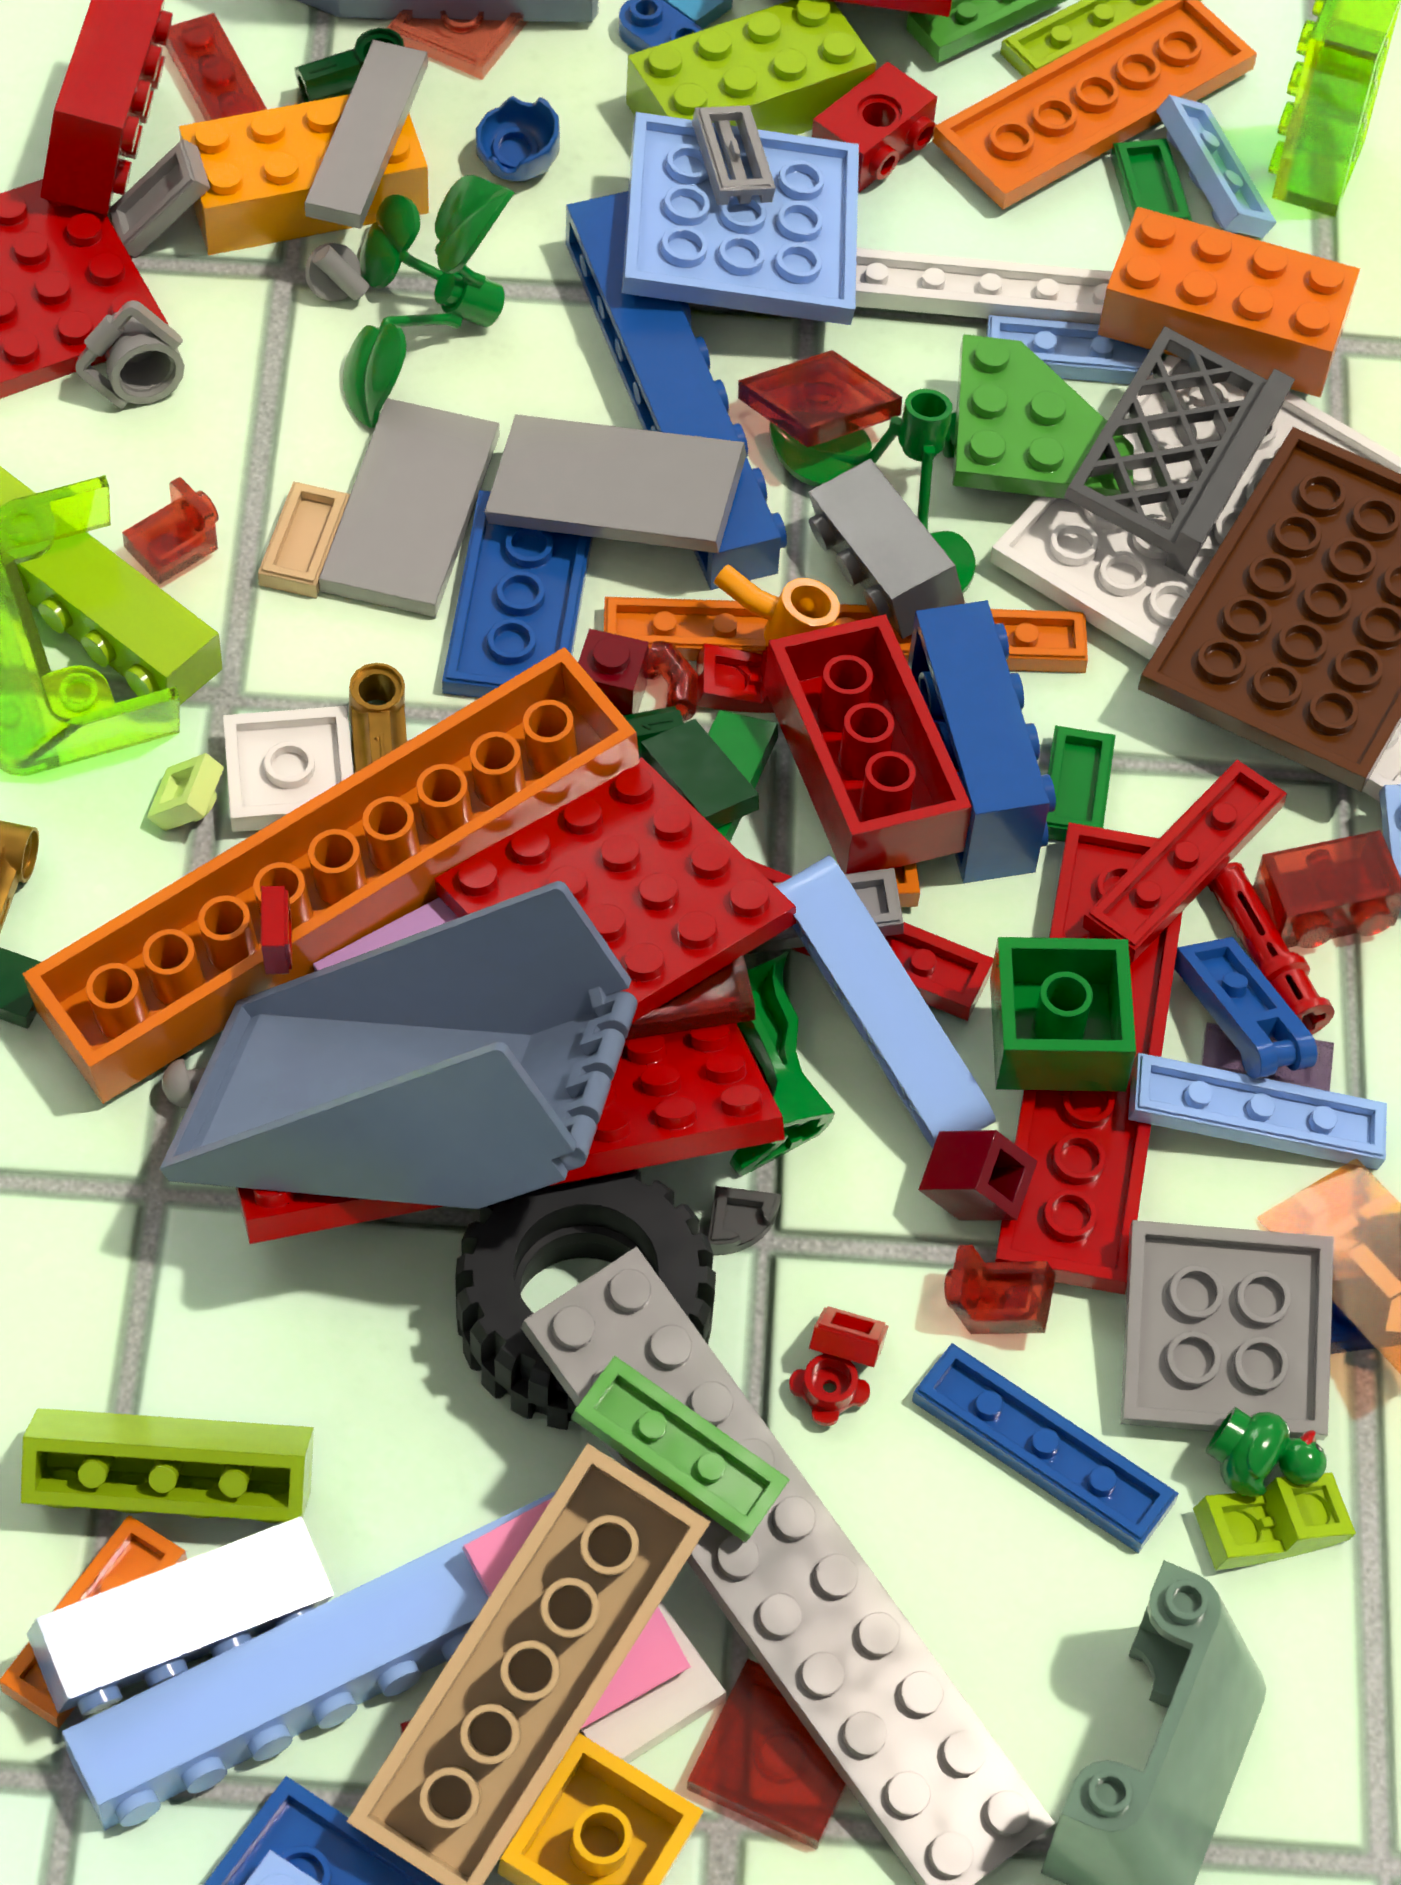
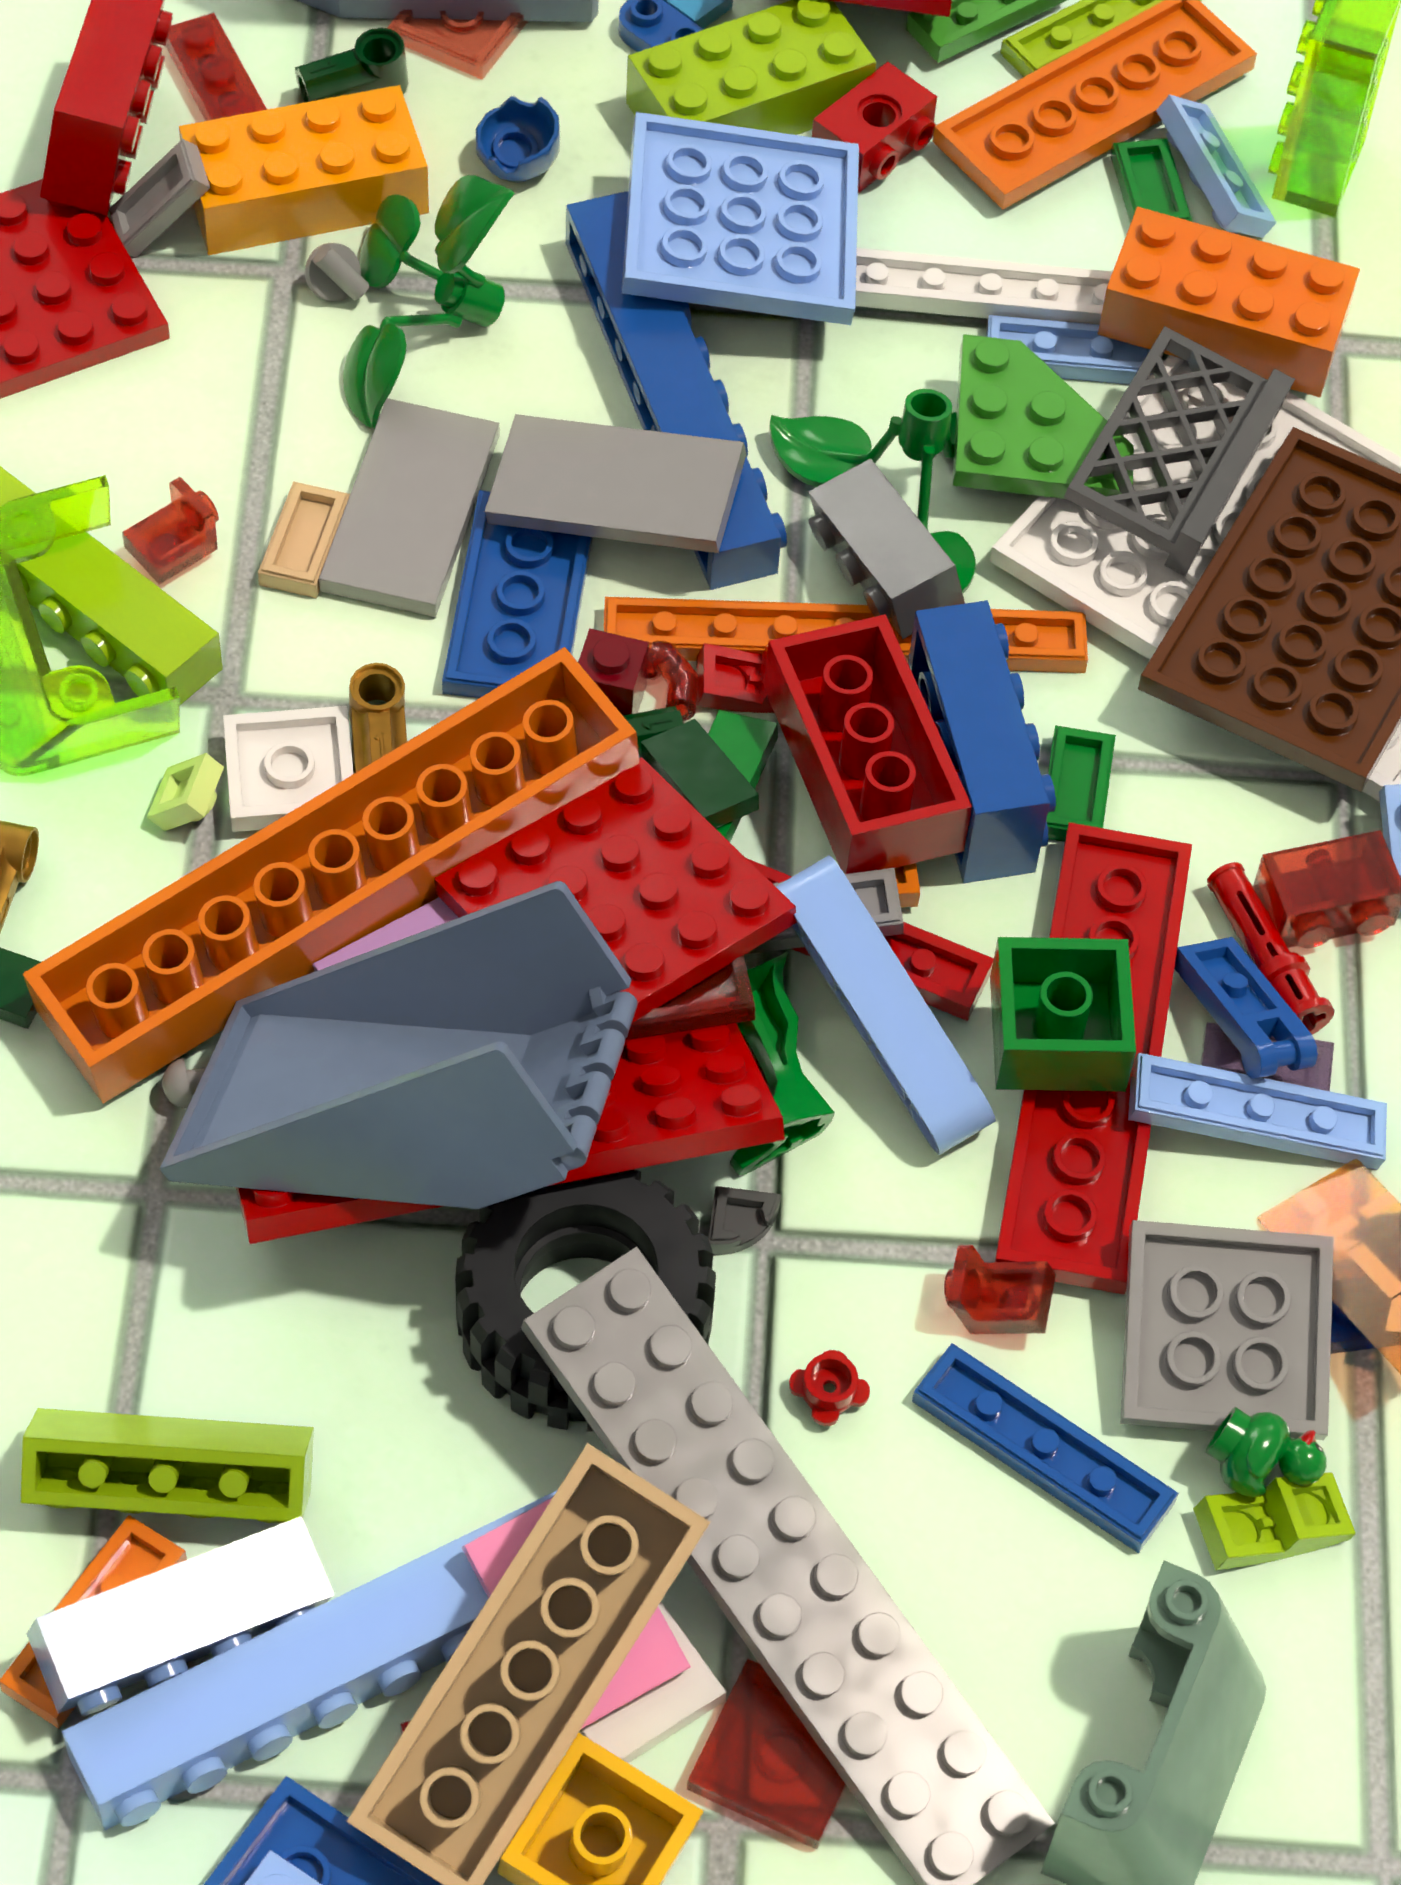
light grey piece [76,300,185,408] -> none
red tile [261,886,292,974] -> none
light grey tile [305,40,428,229] -> none
bright green plate [571,1355,790,1543] -> none
light grey tile [692,105,776,205] -> none
light orange piece [714,564,840,647] -> none
clear red tile [738,350,902,448] -> none
red tile [809,1306,889,1367] -> none
dark red brick [918,1130,1038,1221] -> none
red tile [1082,760,1287,962] -> none

